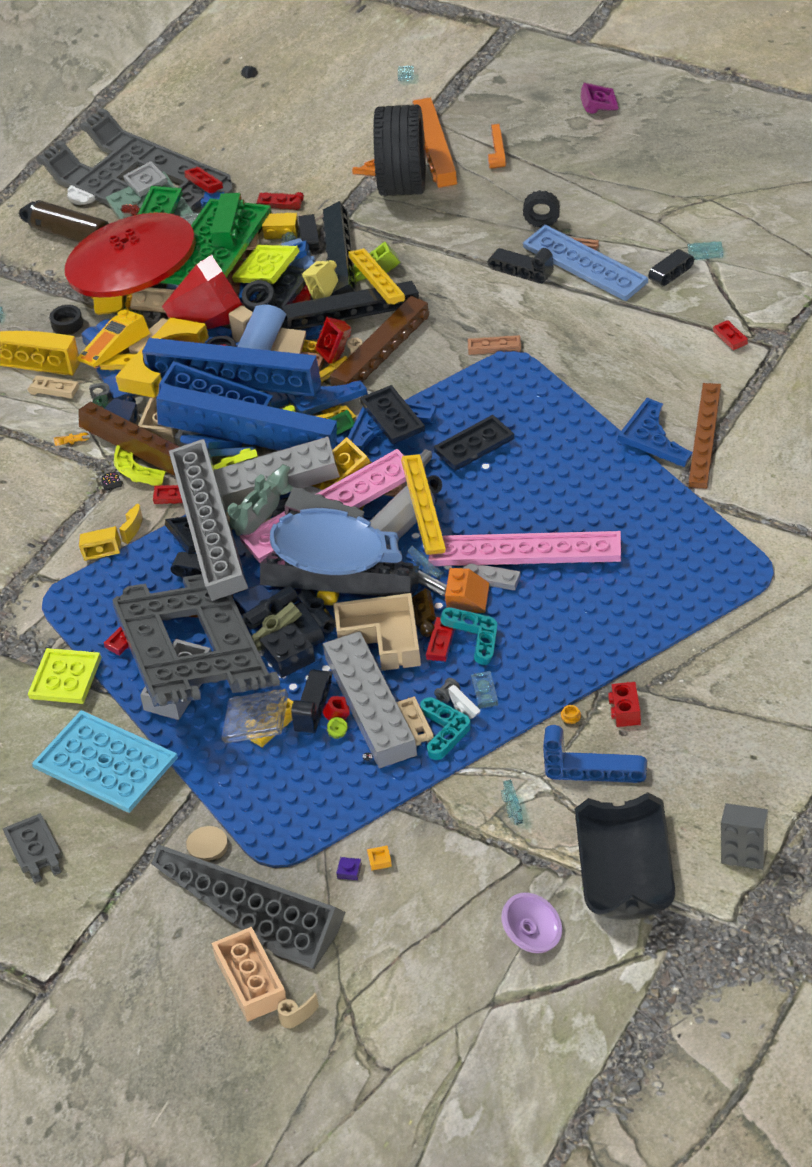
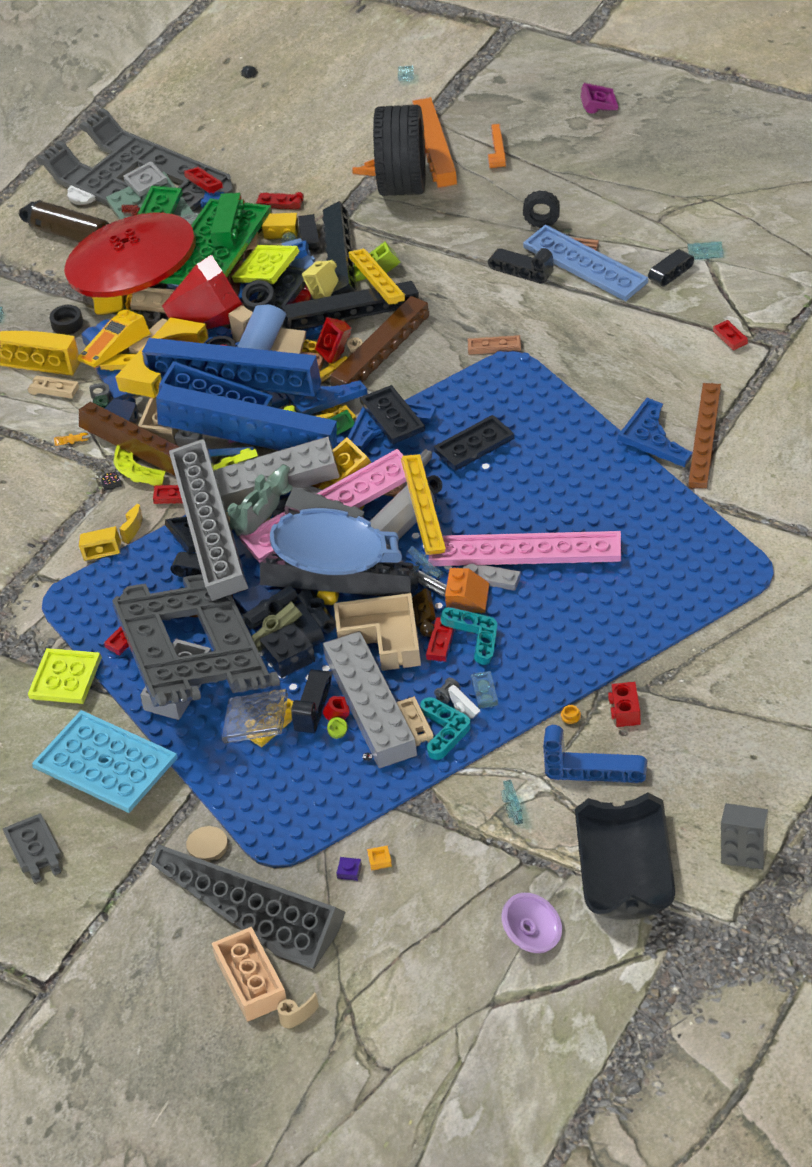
blue tile [180,435,242,449] -> none

